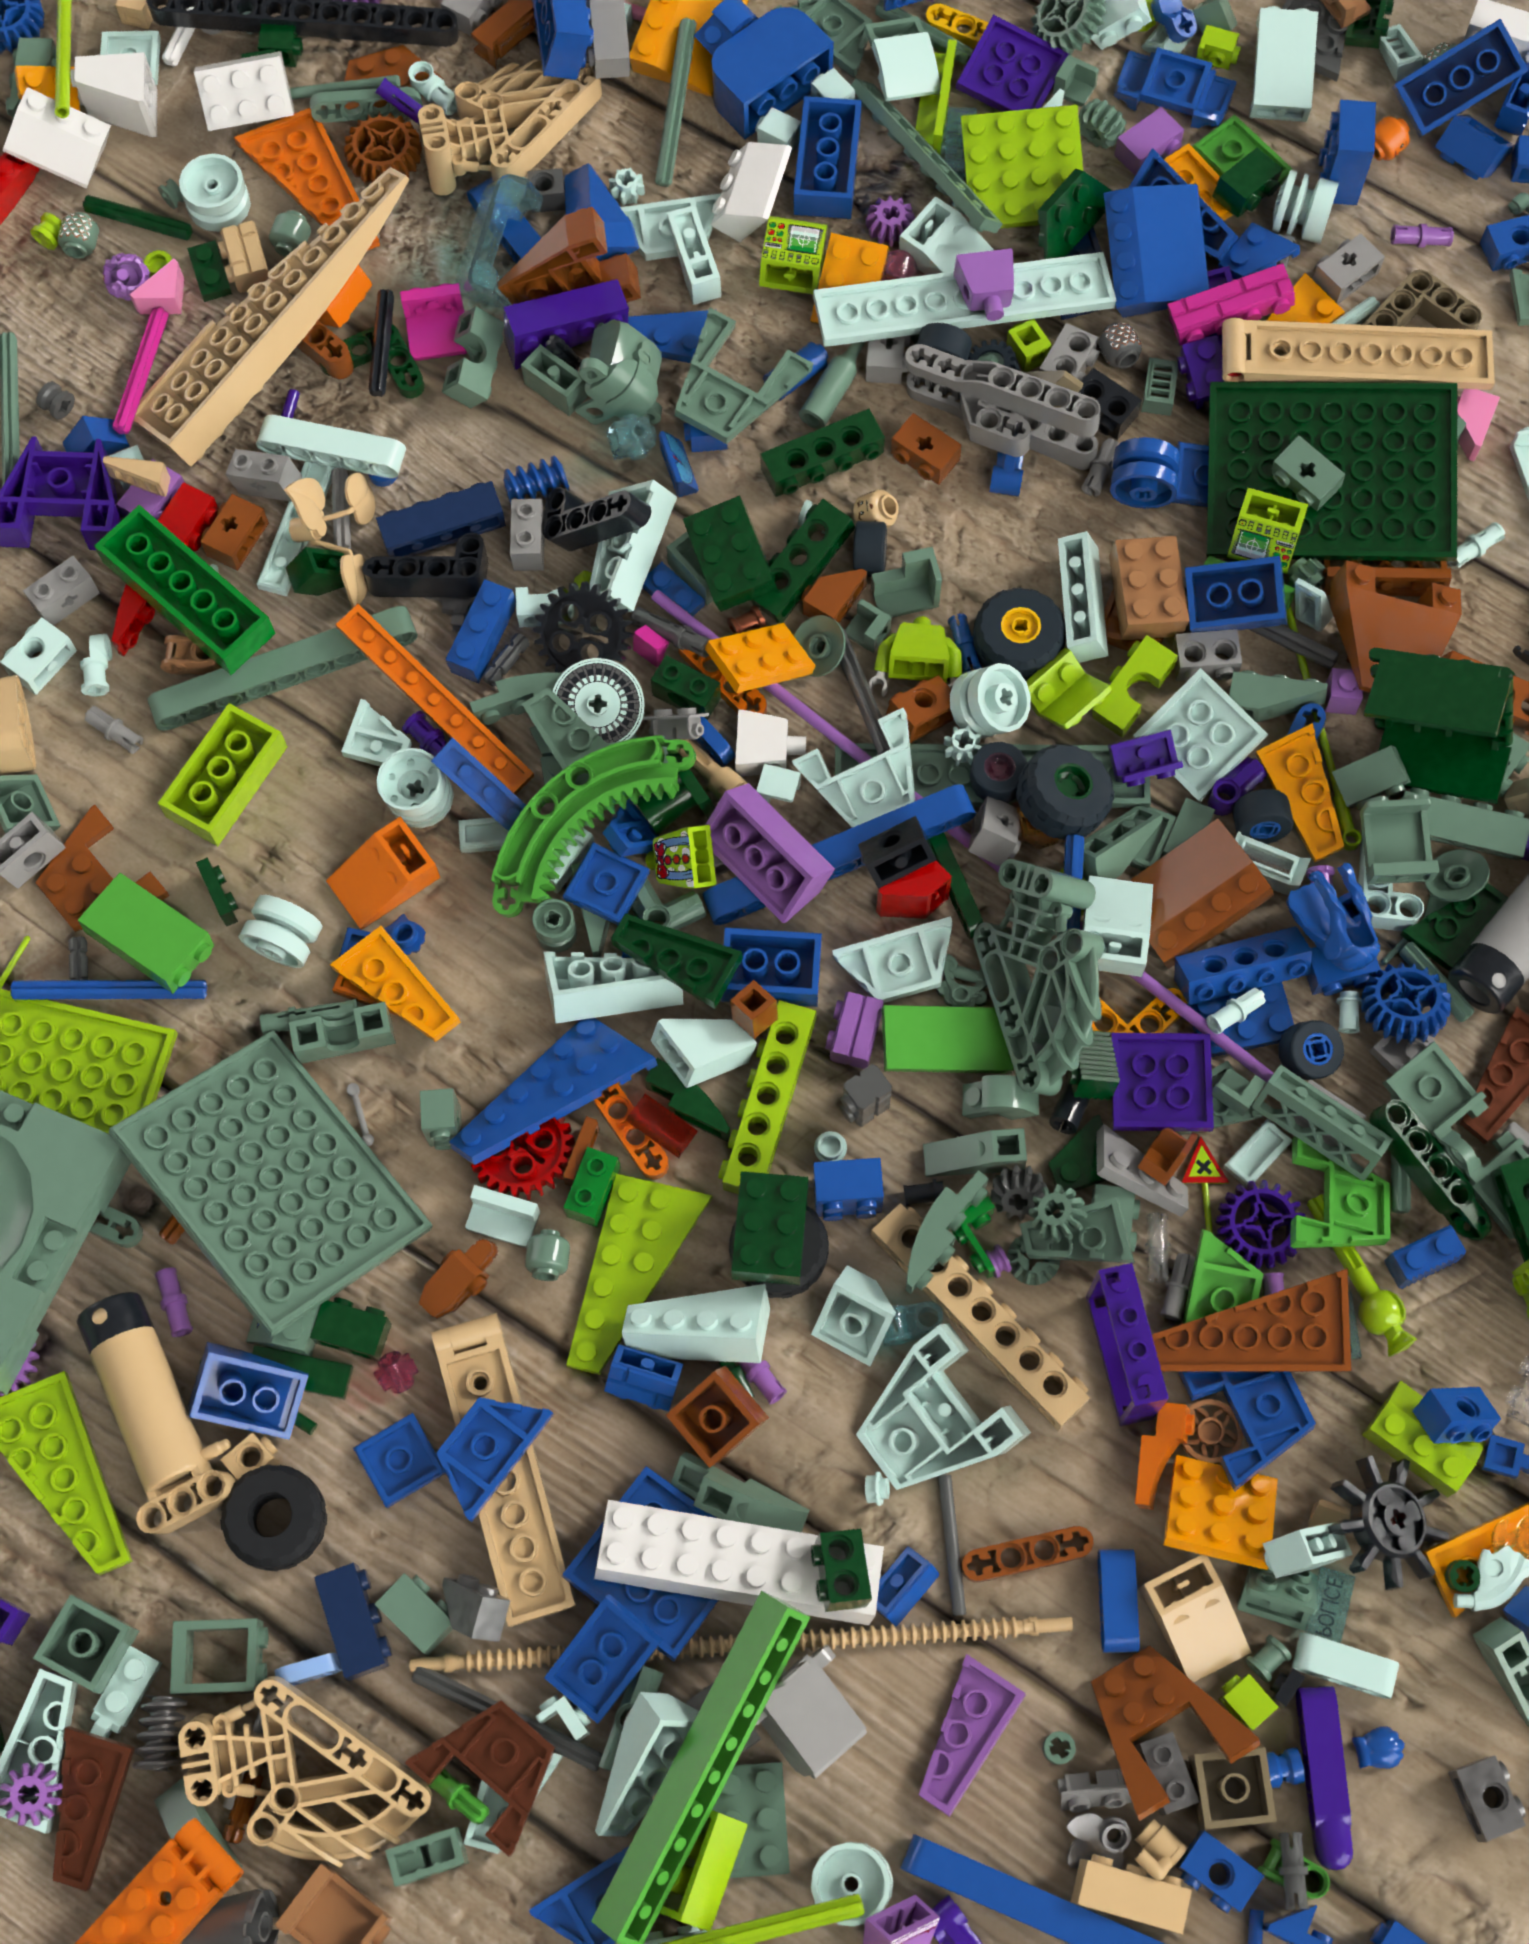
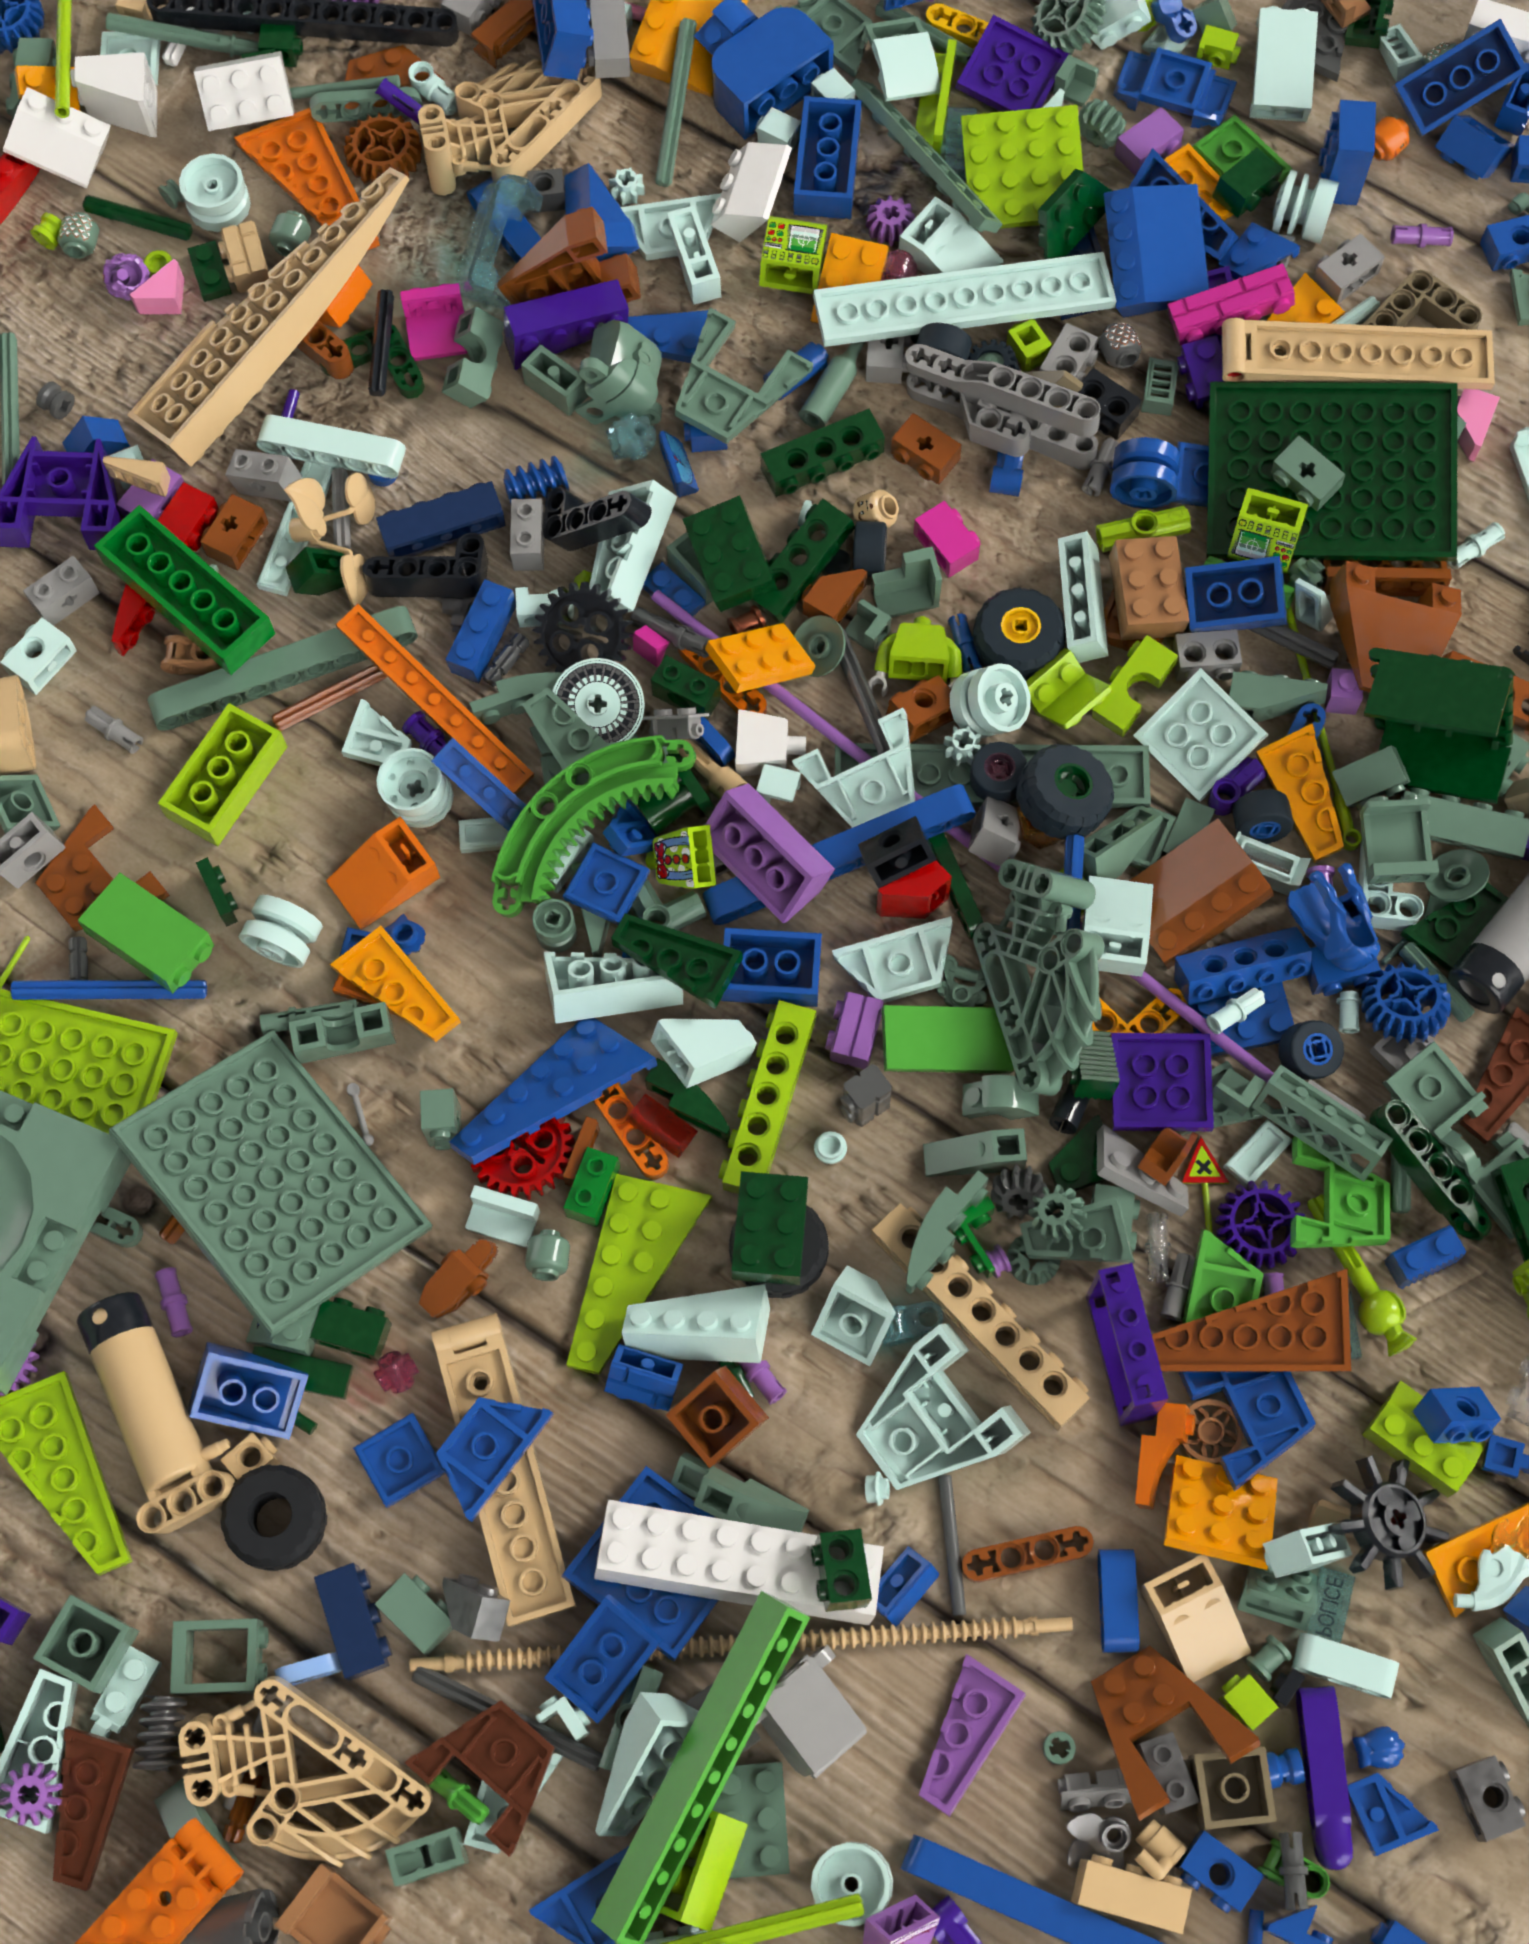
light aqua connector [80,633,112,697] -> none
dark pink axle [112,307,169,435] -> none
black axle [545,334,582,371] -> none
dark orange brick [730,980,778,1039] -> none
blue brick [813,1158,884,1221] -> none
black pin [903,1178,944,1207] -> none
medium lavender torso [953,248,1014,321] -> none
dark purple bracket [1108,729,1183,787] -> none
dark green bush [1444,1560,1481,1592] -> none
none -> sand green axle [105,12,258,57]
none -> dark orange axle [271,664,387,731]
none -> black tile [822,549,851,576]
none -> dark pink brick [913,501,981,578]
none -> lime piece [1095,505,1192,553]
none -> blue wing [1348,1773,1439,1856]

